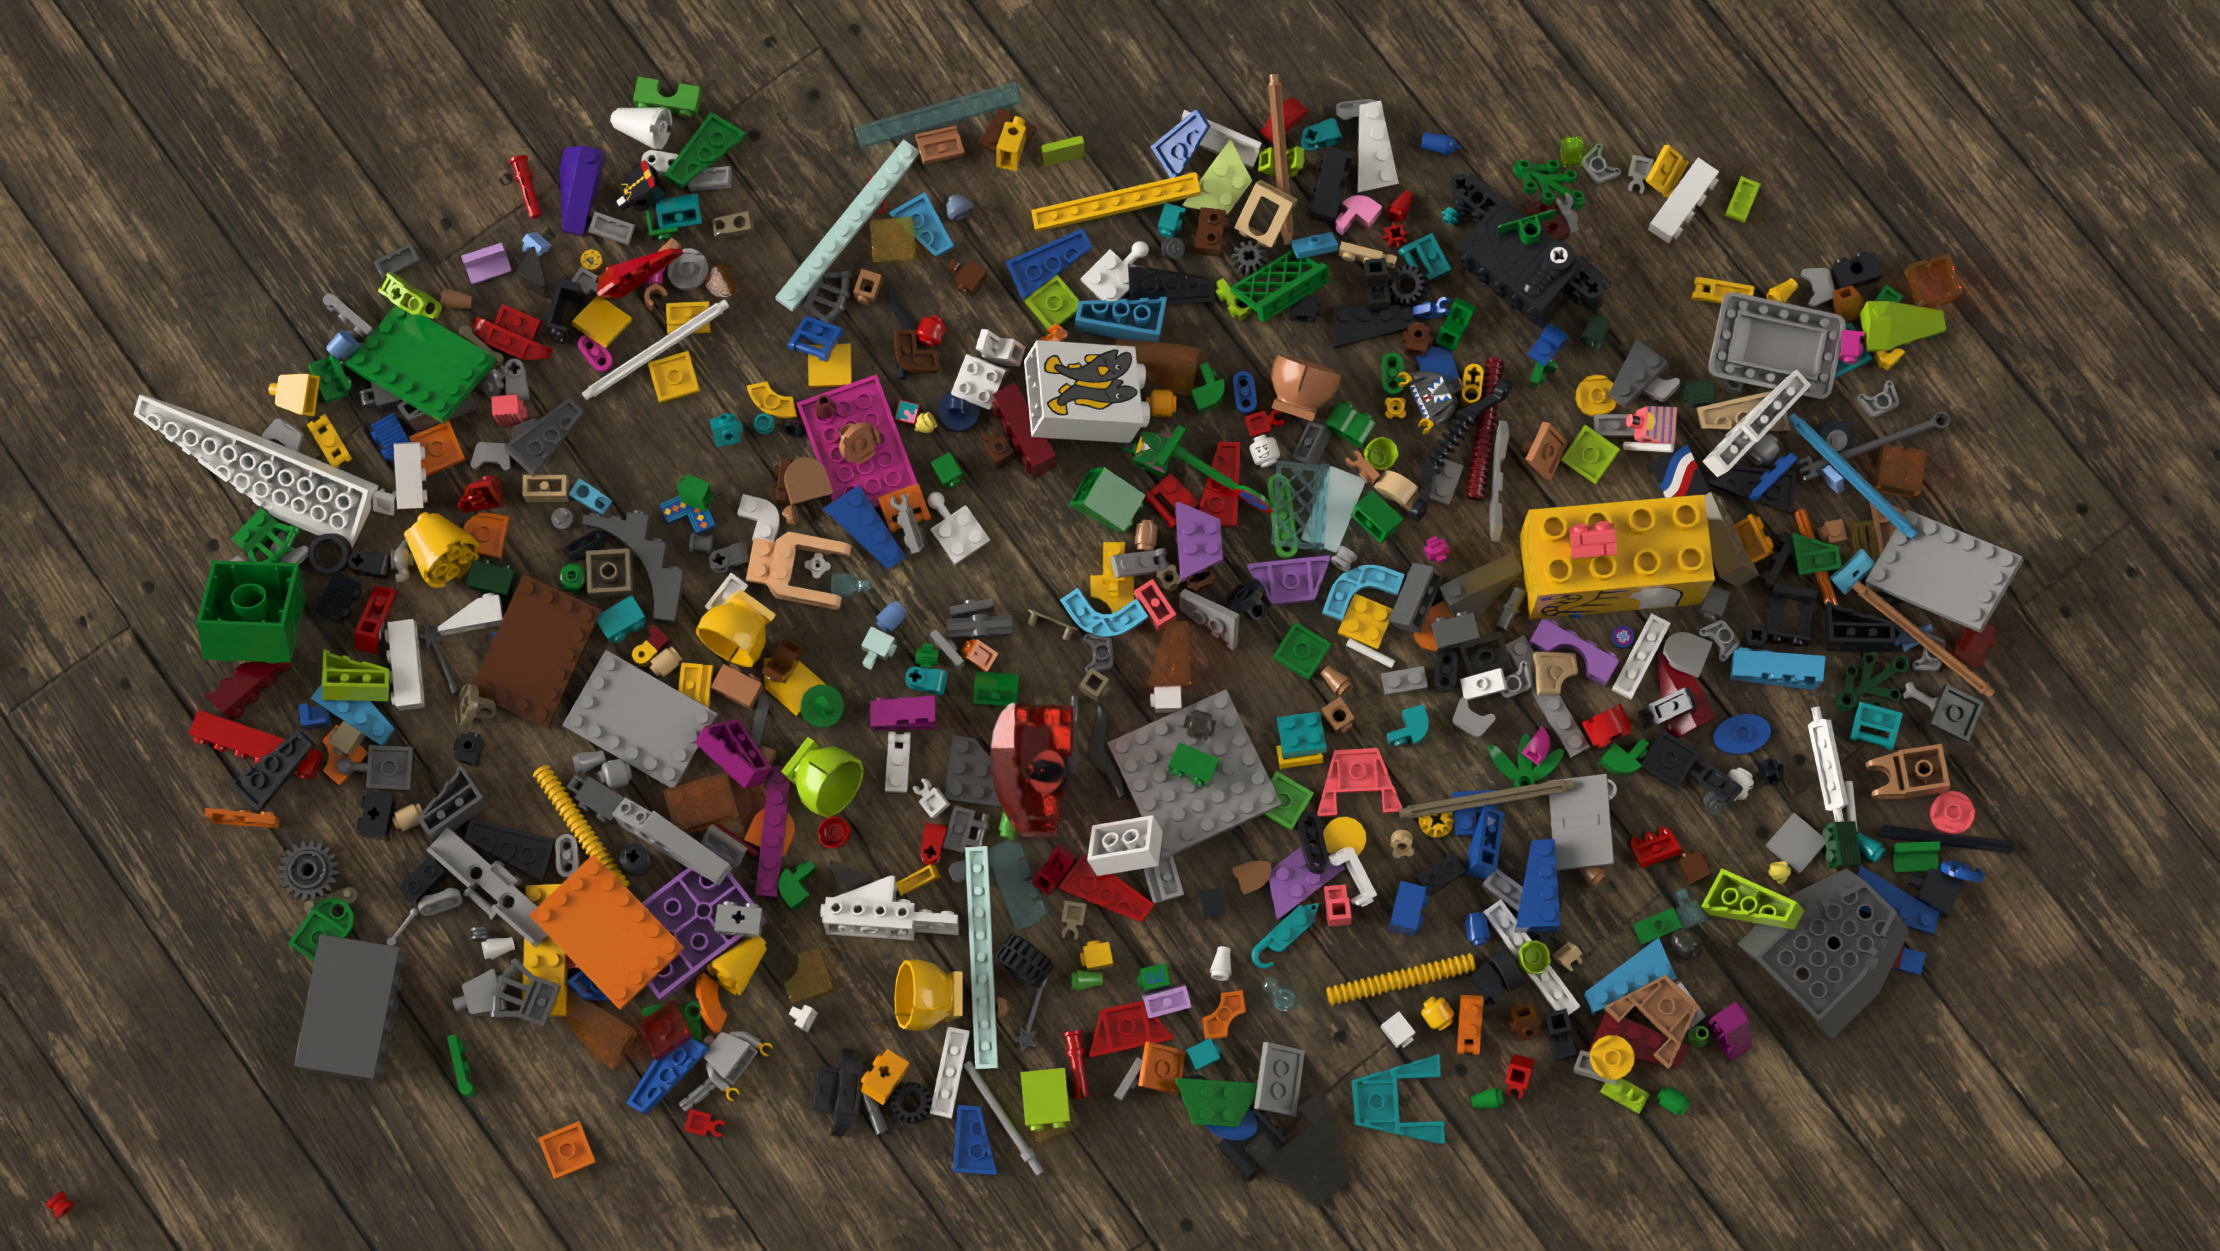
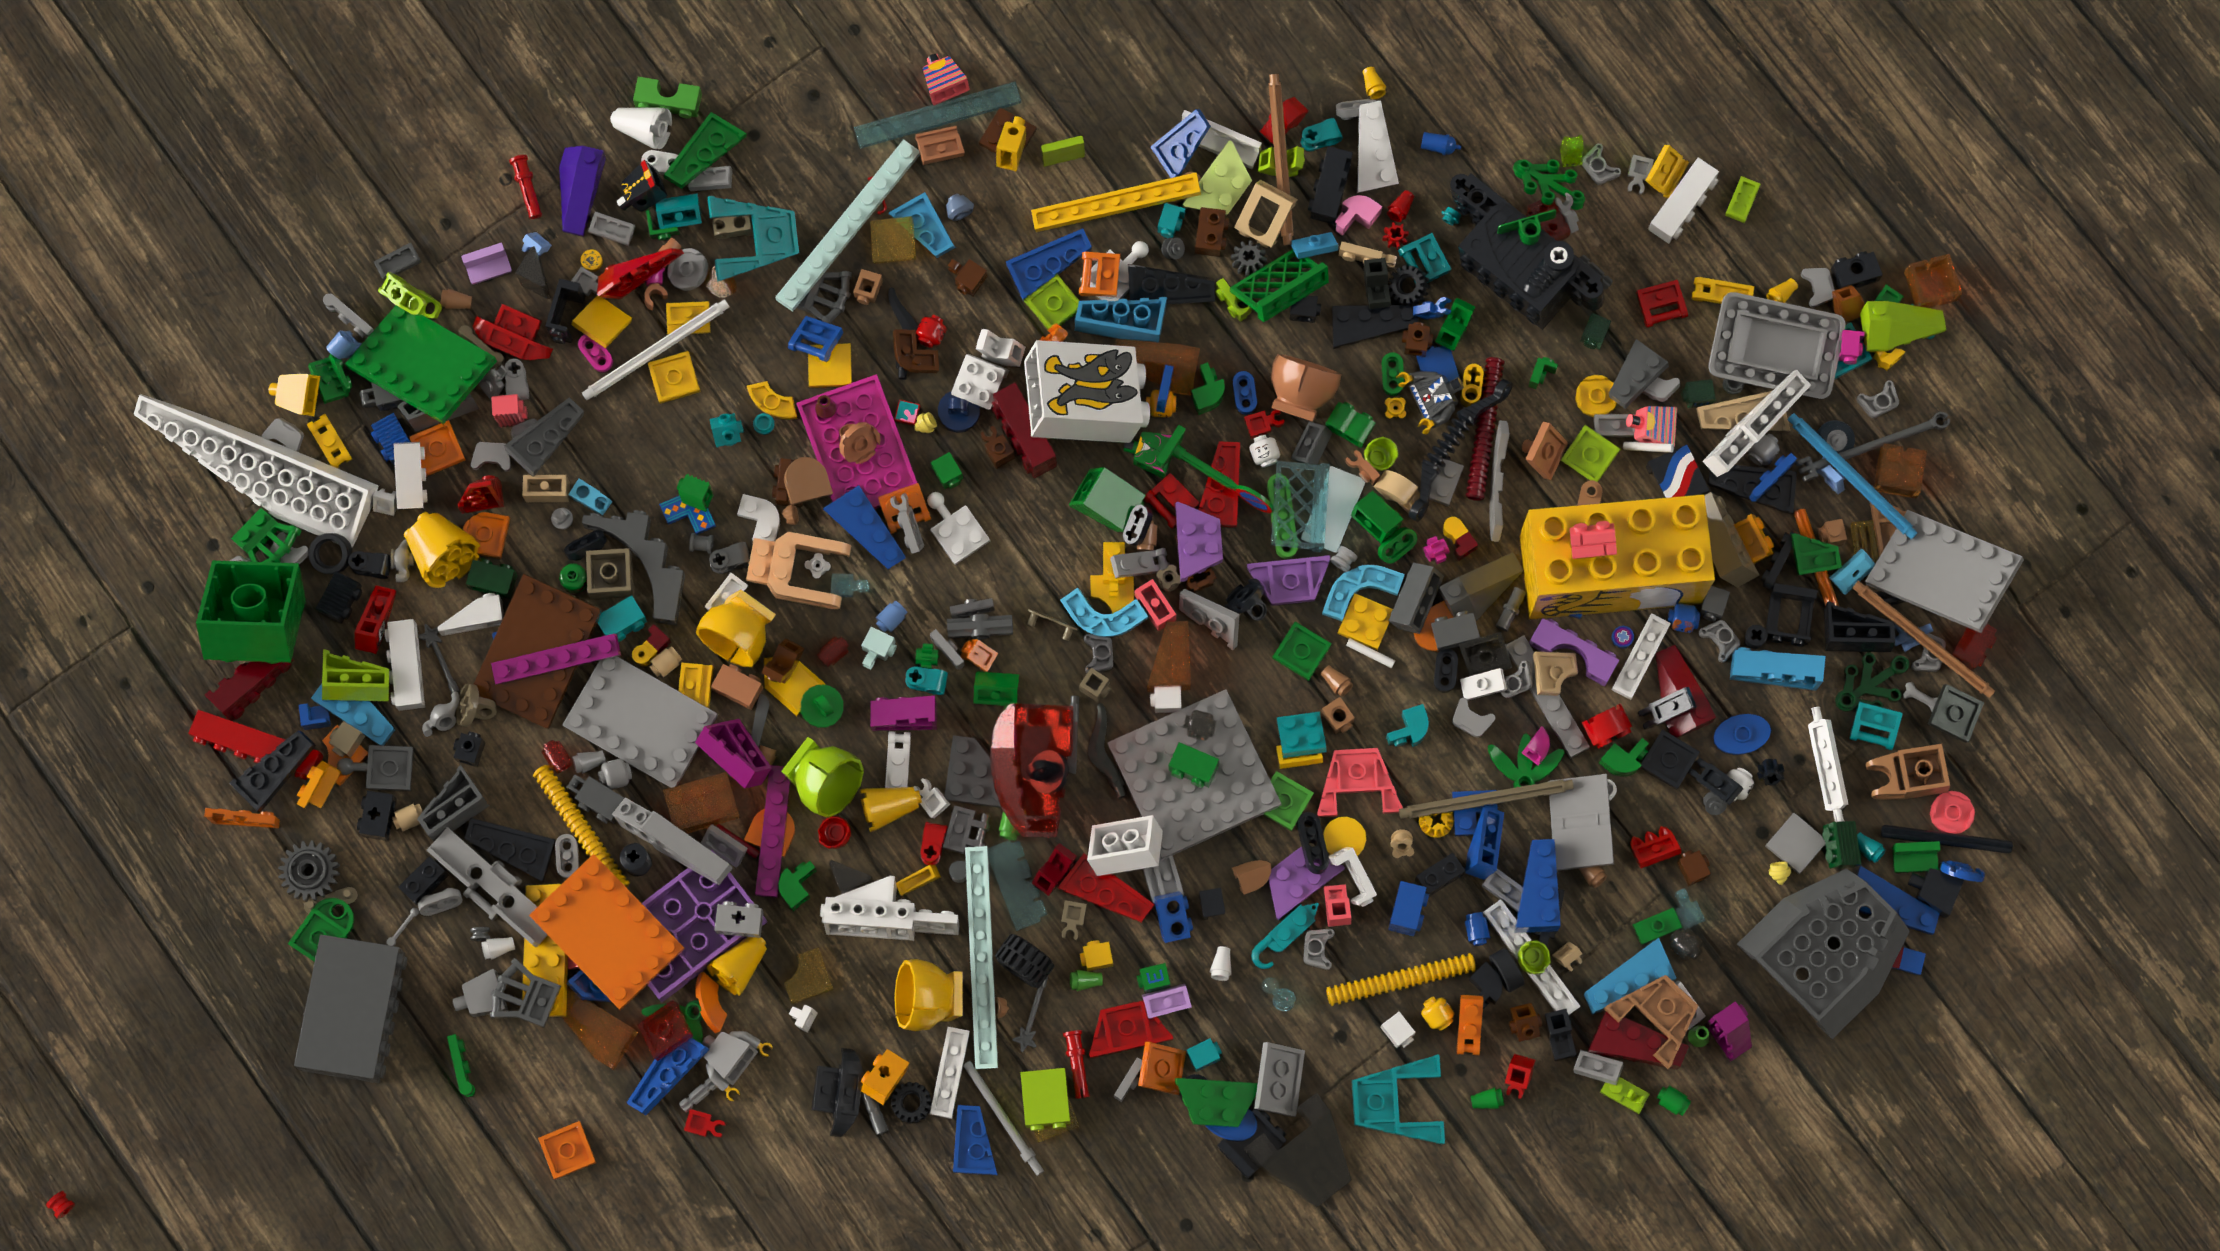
black piece [782,418,803,437] -> none
orange tile [1202,990,1246,1040] -> none
light grey plate [1380,666,1428,696] -> none
blue brick [1527,323,1569,367] -> none
yellow tile [1590,1035,1634,1080] -> none
light grey tile [1663,632,1713,678] -> none
lime wedge [1701,868,1805,930] -> none
white piece [1844,781,1858,832] -> none
none -> light orange bracket [297,761,341,808]
none -> light grey piece [422,692,460,737]
none -> magenta plate [491,634,621,685]
none -> clear red brick [541,740,572,773]
none -> teal wing [707,196,799,282]
none -> clear red brick [817,636,849,667]
none -> yellow cone [859,787,922,832]
none -> coral torso [923,54,970,106]
none -> orange plate [1079,252,1120,297]
none -> beam [1123,505,1153,546]
none -> blue brick [1154,891,1193,943]
none -> blue tile [1156,365,1174,413]
none -> light grey piece [1303,929,1334,970]
none -> yellow cone [1363,67,1386,99]
none -> green plate [1378,527,1417,564]
none -> leg [1443,517,1478,561]
none -> medium nougat plate [1577,480,1603,506]
none -> red plate [1636,280,1688,328]
none -> blue head [1667,603,1700,633]

